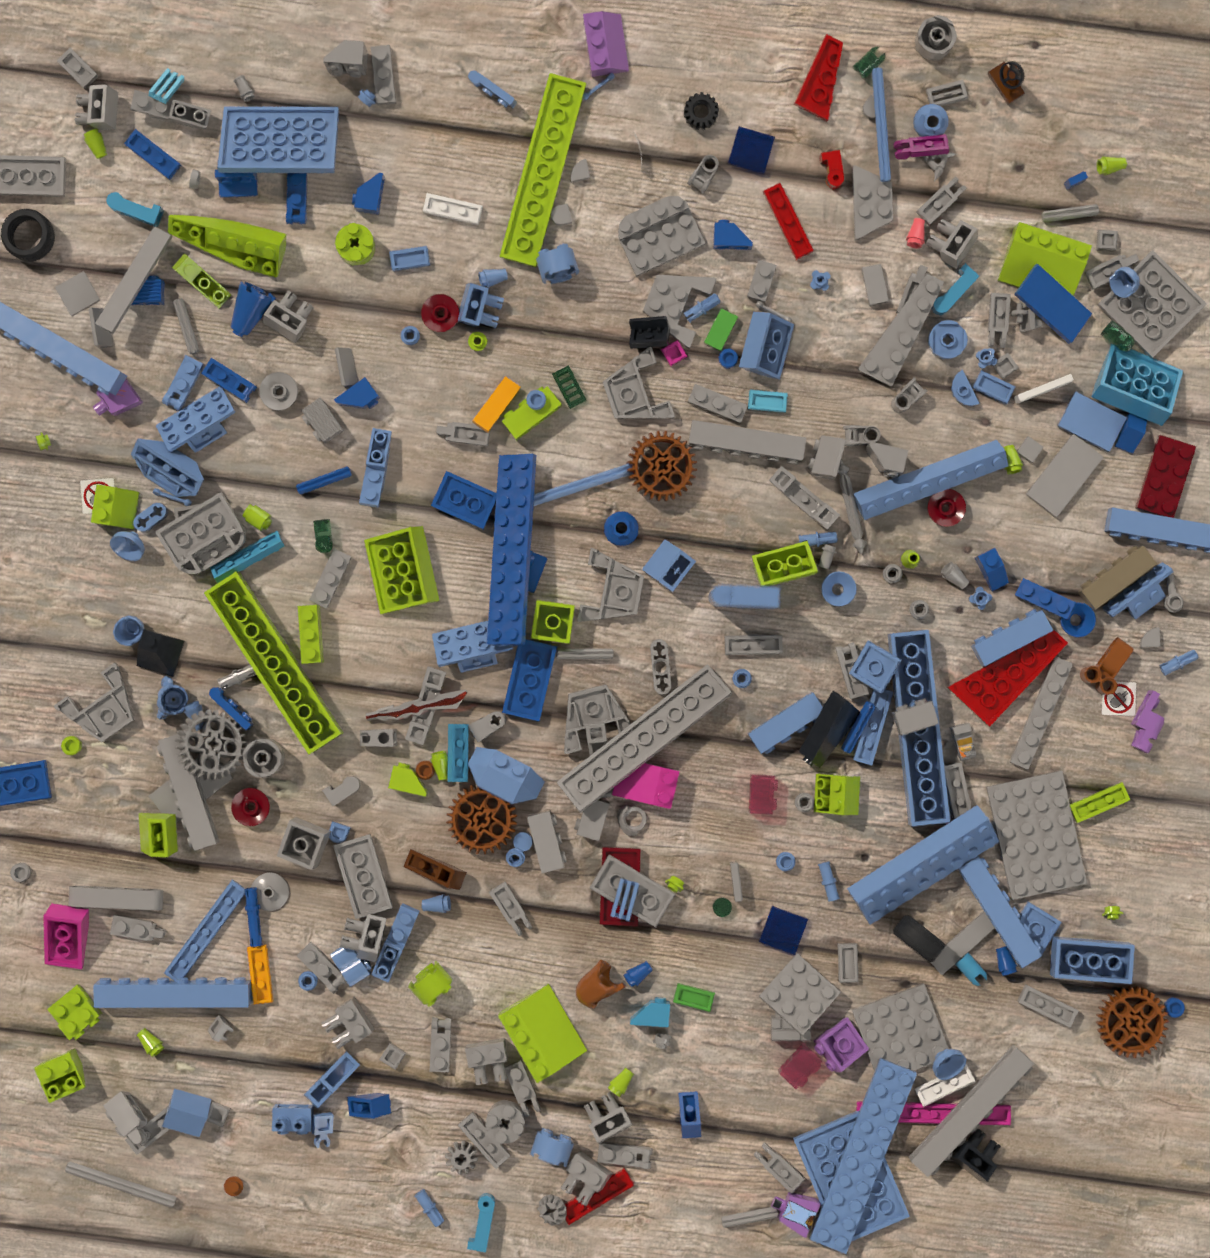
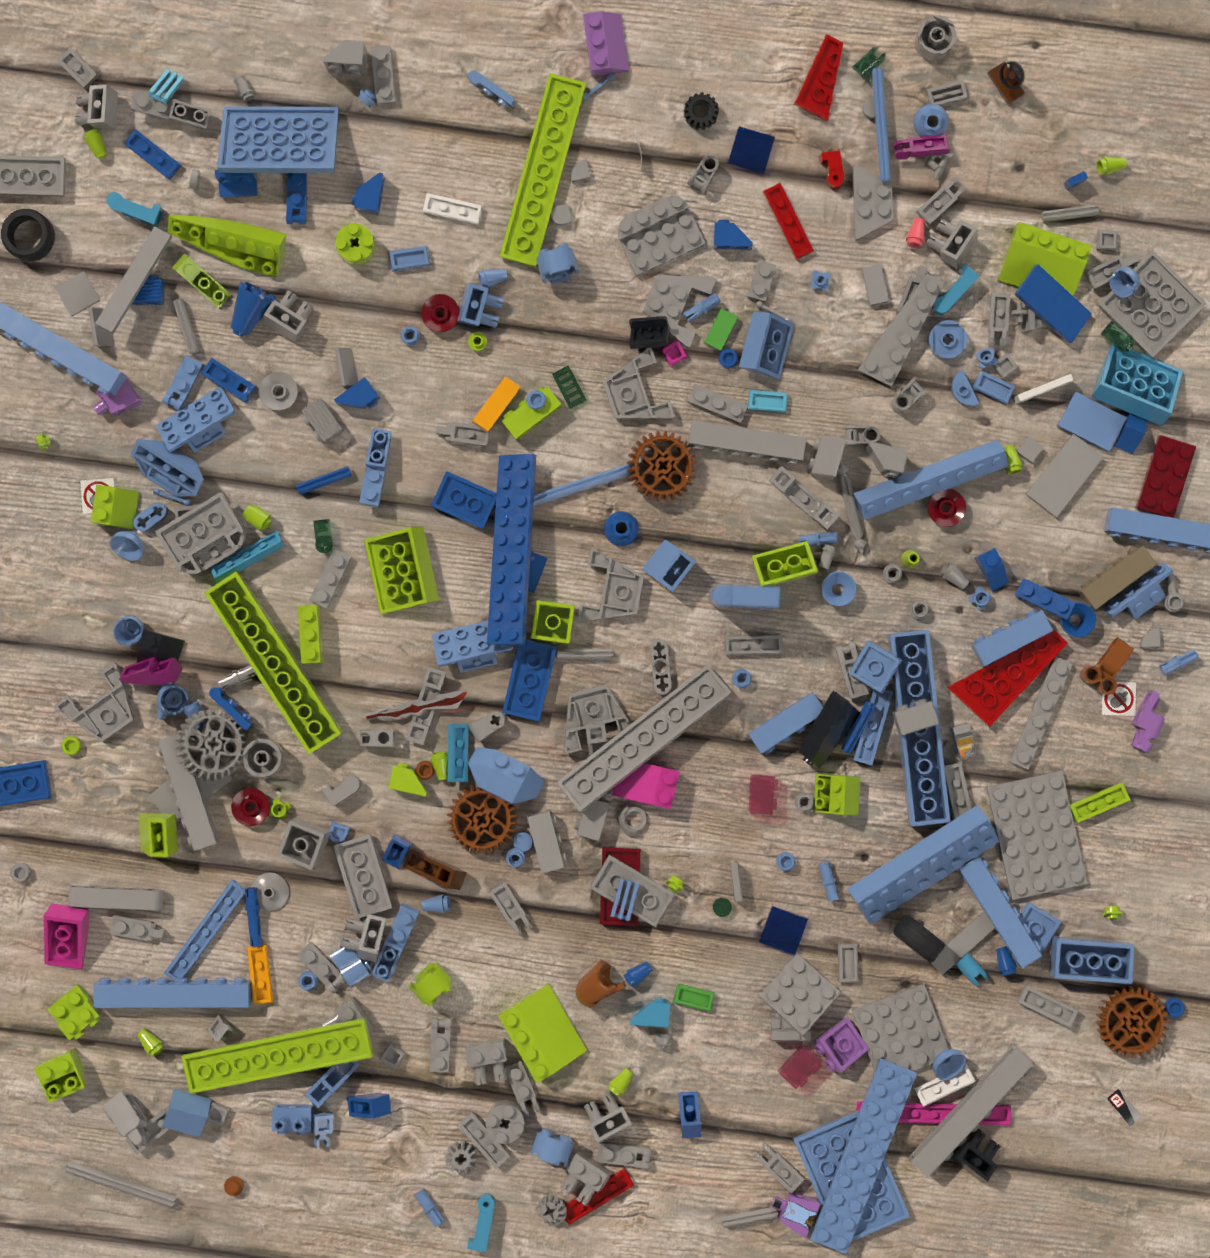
none -> magenta slope [119,657,183,685]
none -> lime plate [181,1018,374,1094]
none -> lime plate [269,798,291,820]
none -> blue slope [382,834,412,869]
none -> sticker [1107,1089,1141,1126]

